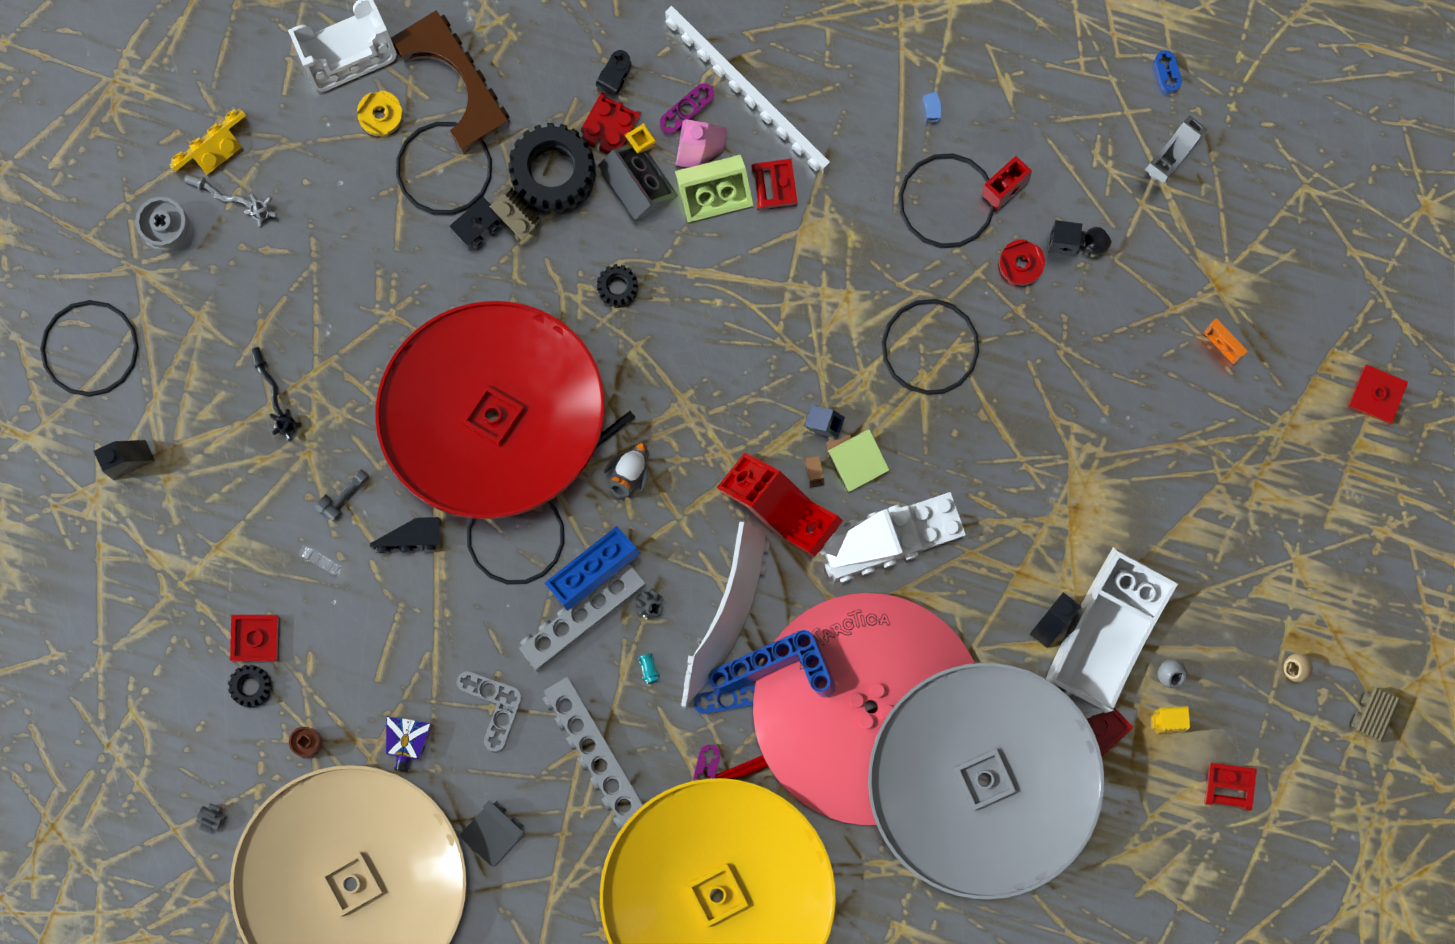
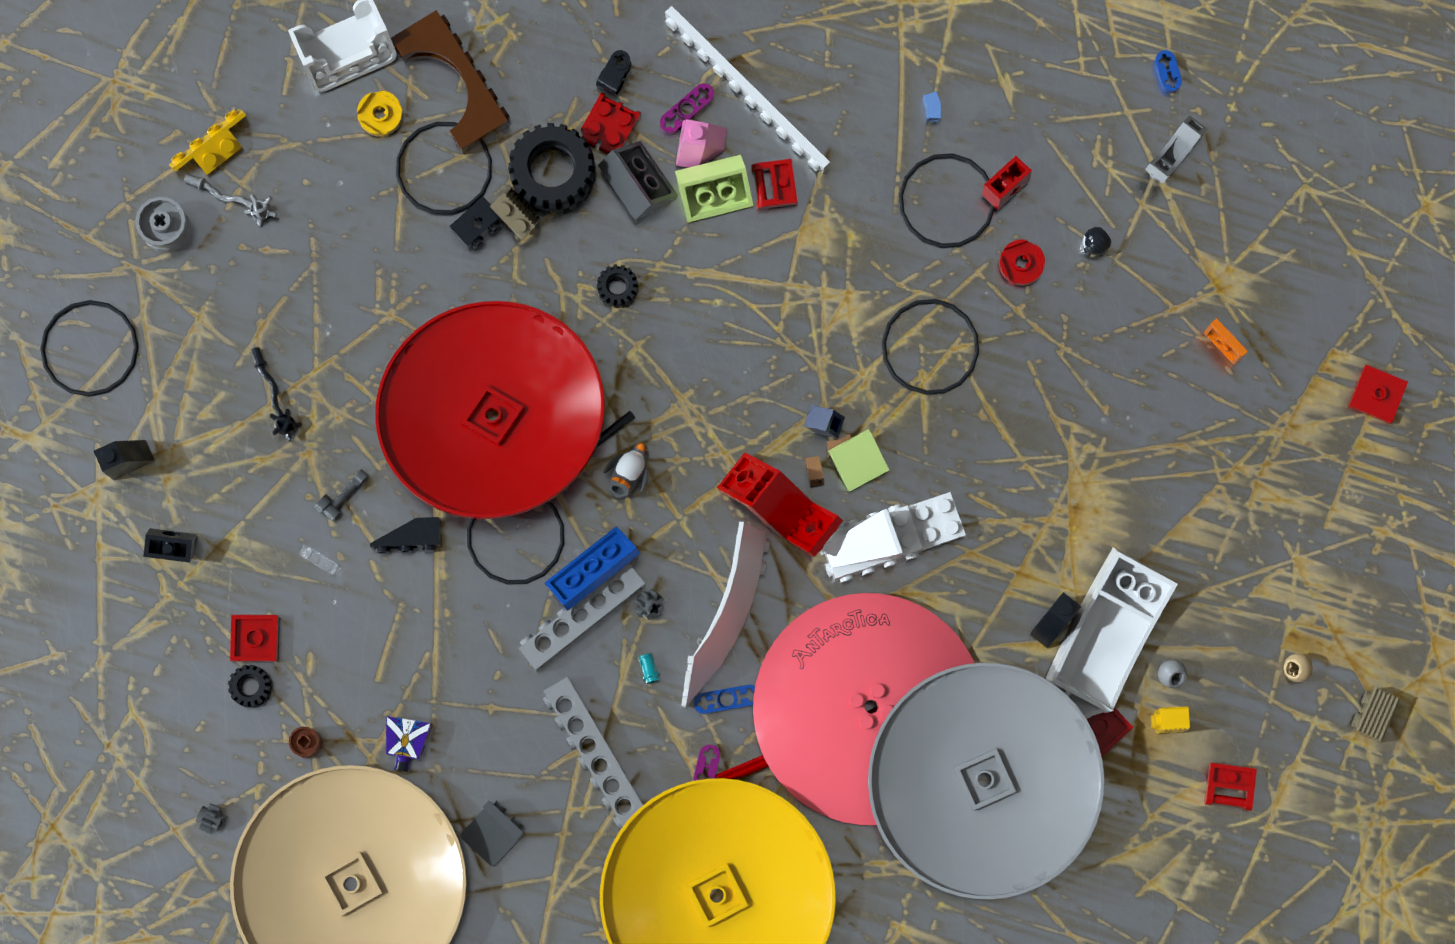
light grey beam [456,671,522,752] -> none
yellow slope [625,123,656,154] -> none
blue beam [708,630,835,697] -> none
black brick [1048,220,1086,256] -> none
none -> black brick [143,528,196,563]

